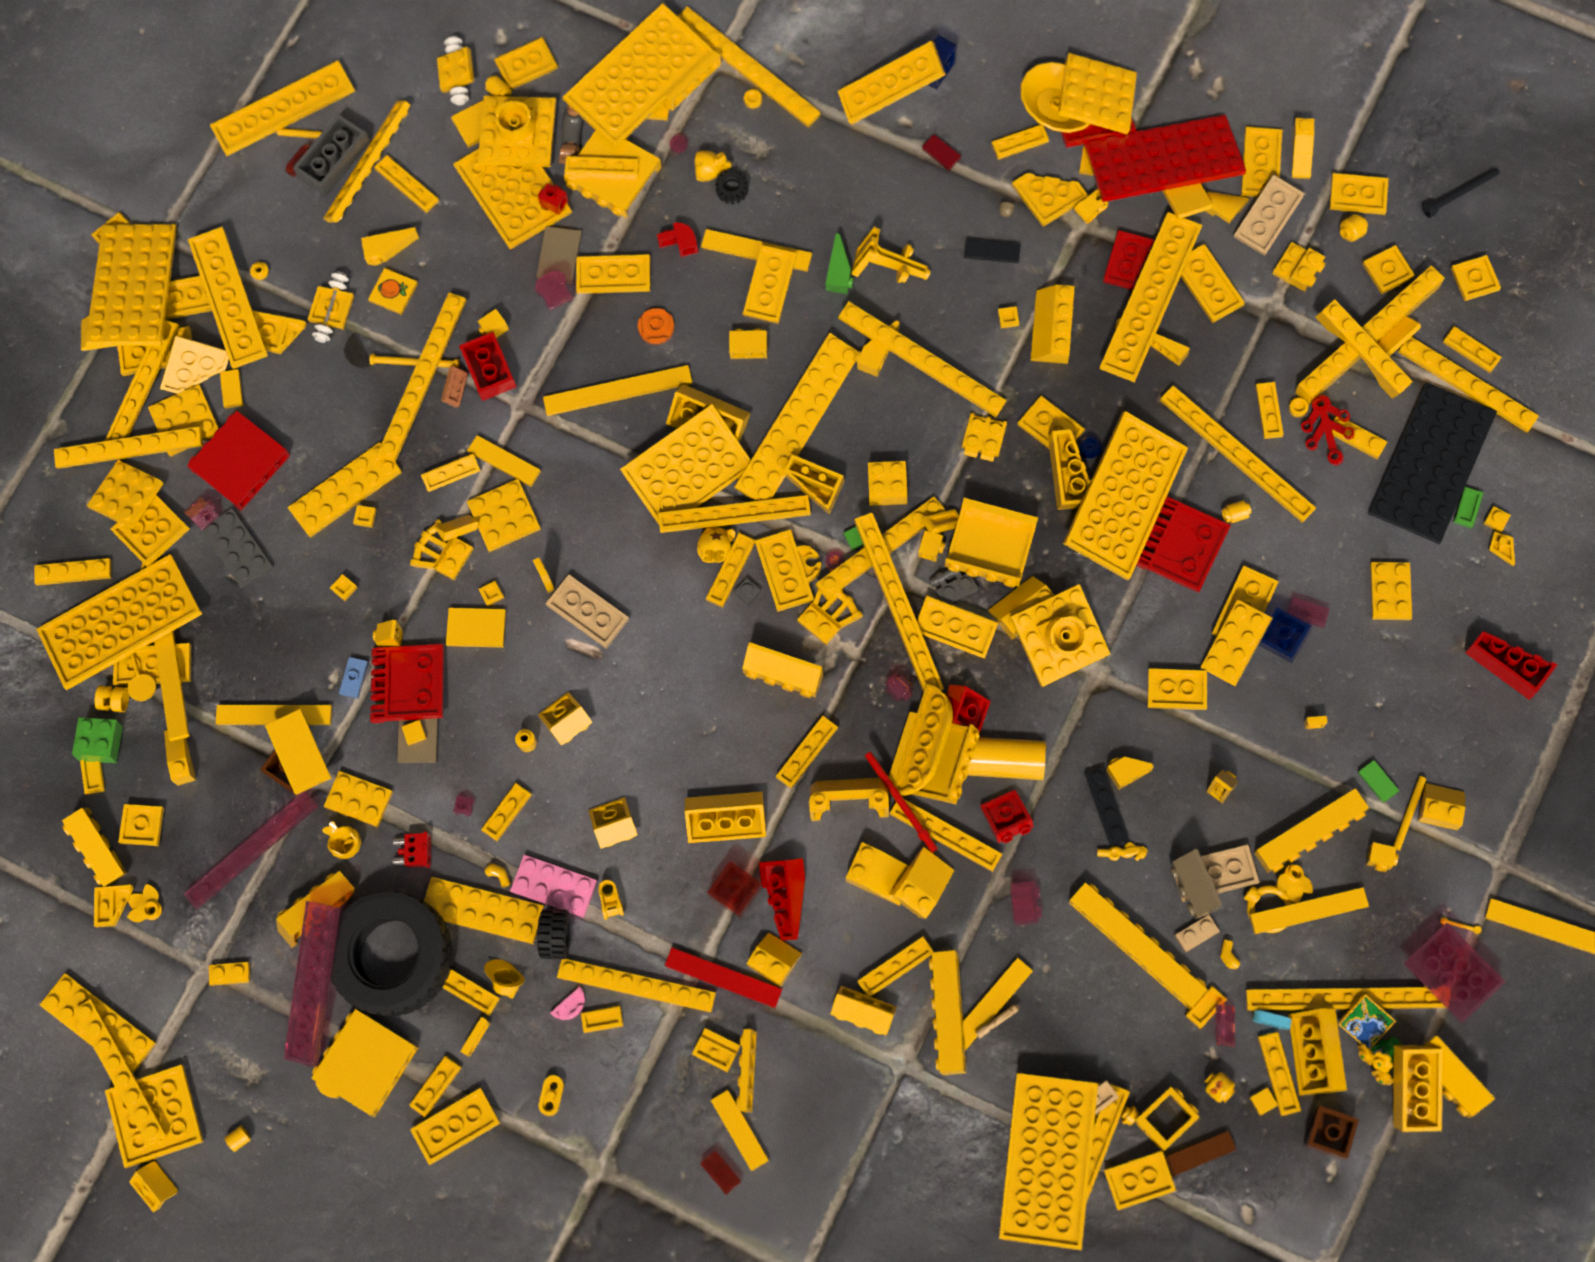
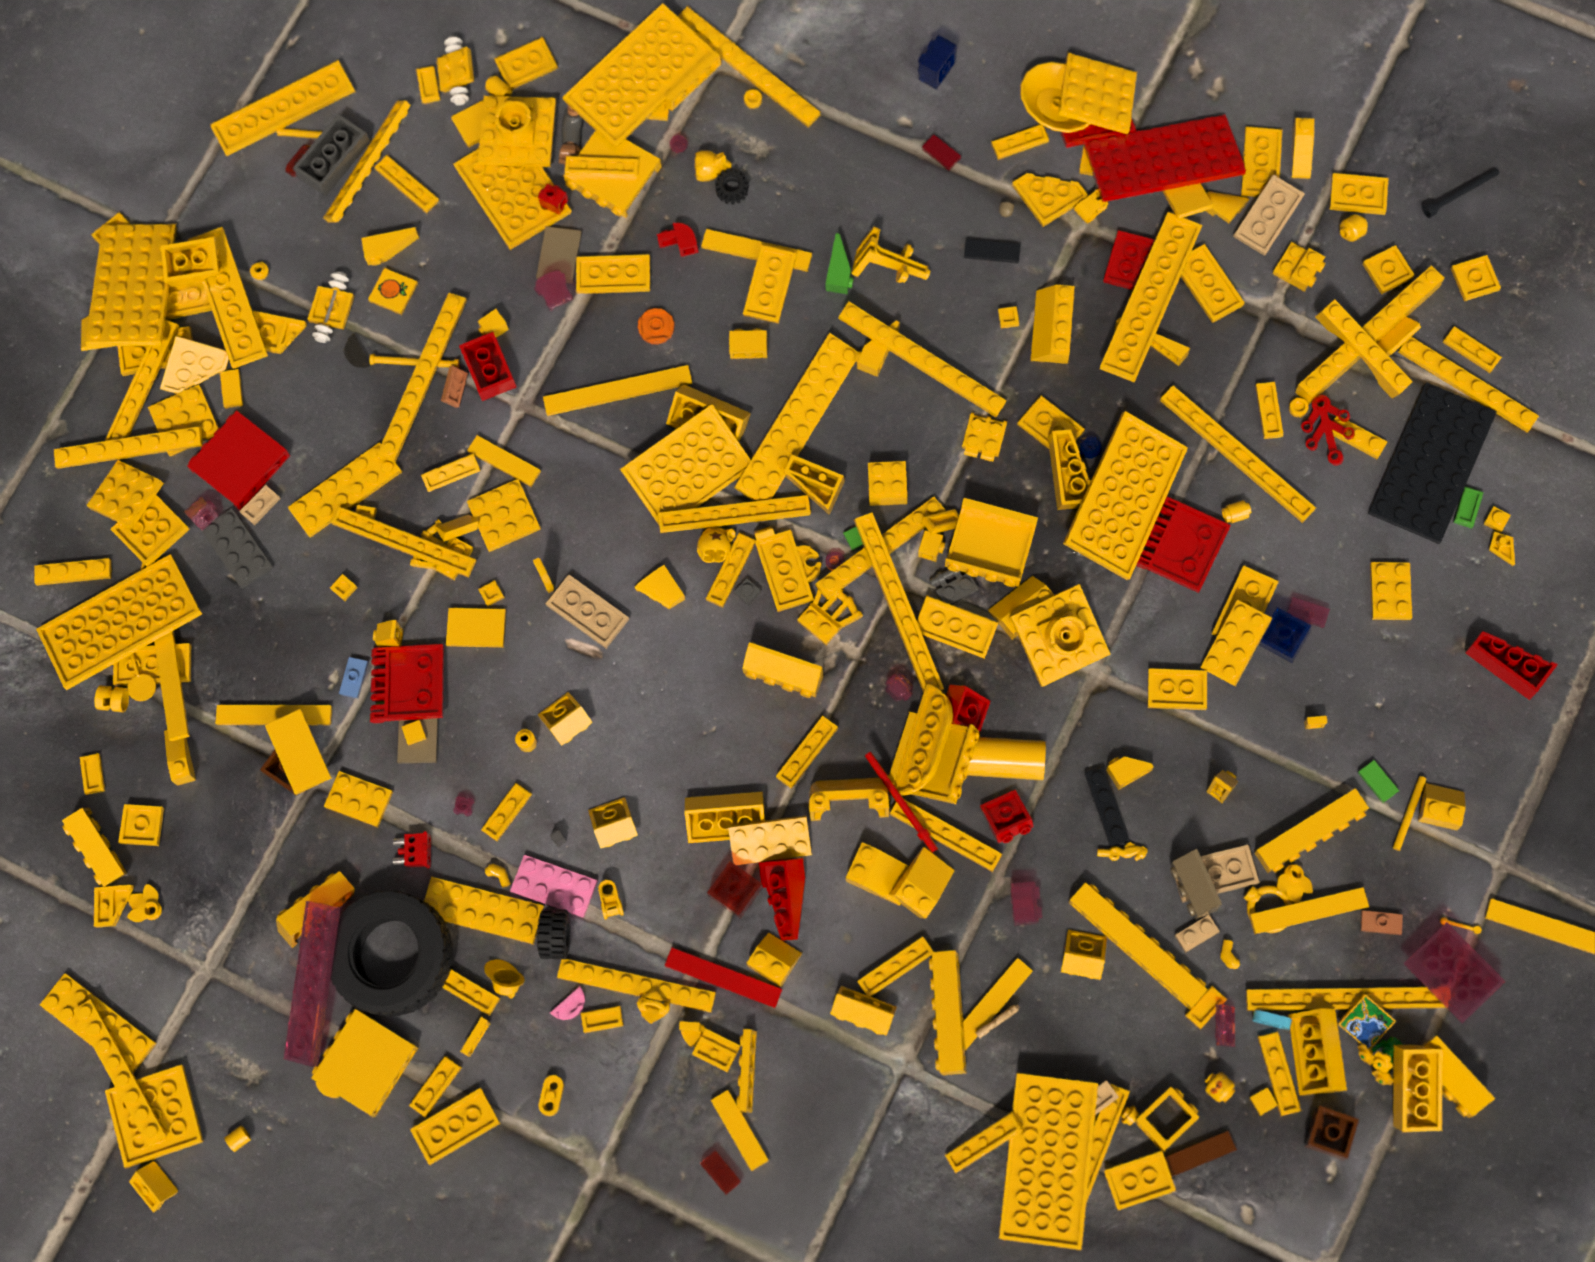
bright green brick [72,718,123,763] -> none
clear pink plate [183,792,318,910] -> none
yellow plate [209,962,250,986] -> none
yellow hat [322,821,361,859] -> none
yellow plate [838,41,946,124] -> none
yellow brick [1366,842,1399,872] -> none
none -> yellow slope [161,237,219,287]
none -> tan plate [239,485,281,526]
none -> yellow tile [331,506,476,578]
none -> yellow tile [416,66,440,104]
none -> flat silver piece [550,830,567,847]
none -> yellow slope [634,565,685,609]
none -> yellow piece [637,996,670,1024]
none -> yellow tile [679,1021,705,1047]
none -> yellow plate [728,815,812,866]
none -> yellow tile [753,527,775,540]
none -> yellow tile [945,1112,1024,1173]
none -> yellow slope [1061,930,1107,980]
none -> nougat plate [1360,910,1403,935]

